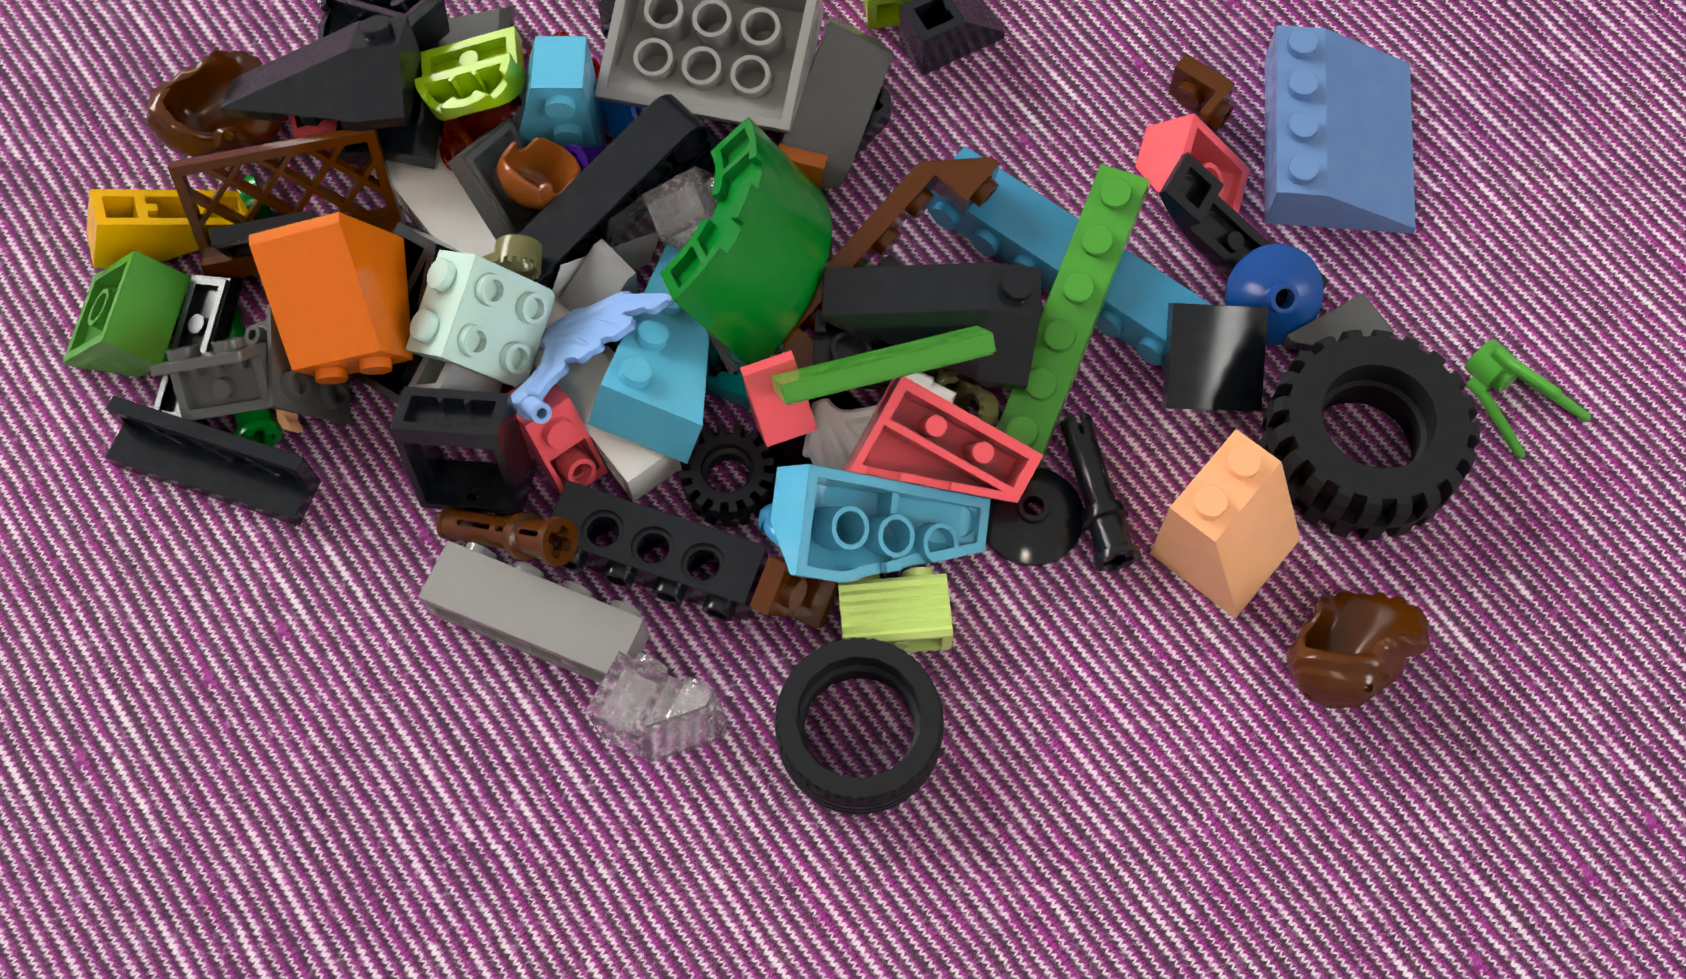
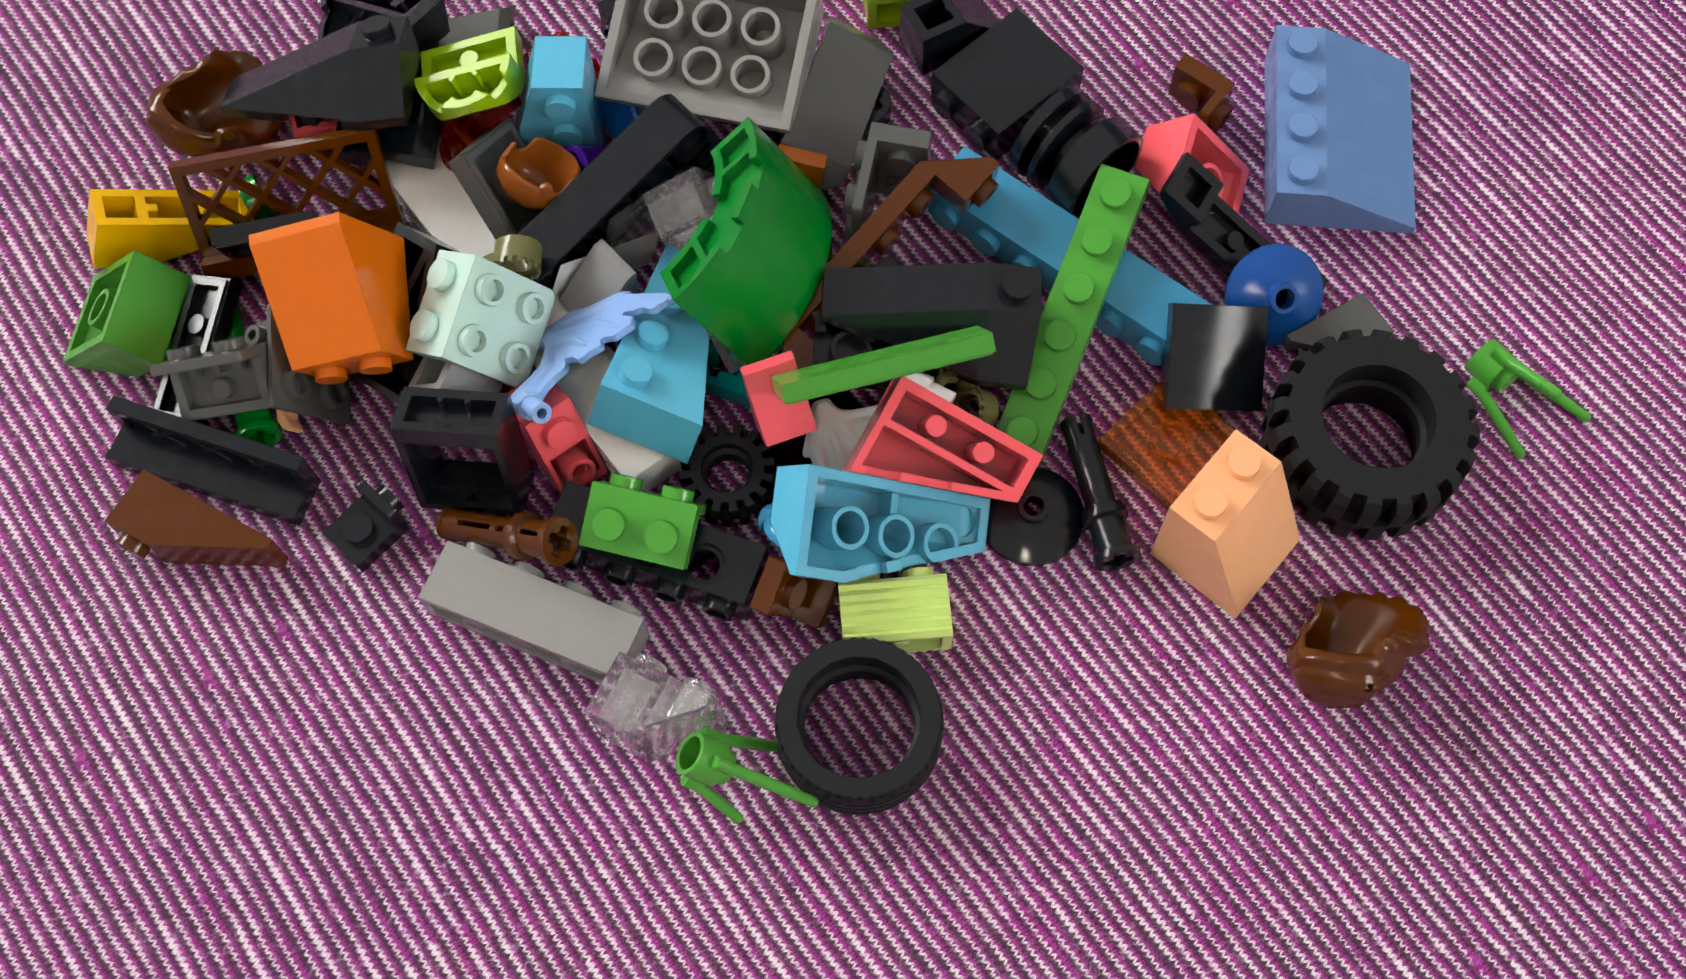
none -> reddish brown slope [105,469,289,567]
none -> black bracket [322,478,409,573]
none -> bright green bracket [578,473,707,570]
none -> bright green plant [676,726,819,824]
none -> dark grey bracket [844,122,932,239]
none -> black brick [931,8,1084,160]
none -> black wheel [1009,85,1142,219]
none -> clear orange tile [1098,378,1235,510]

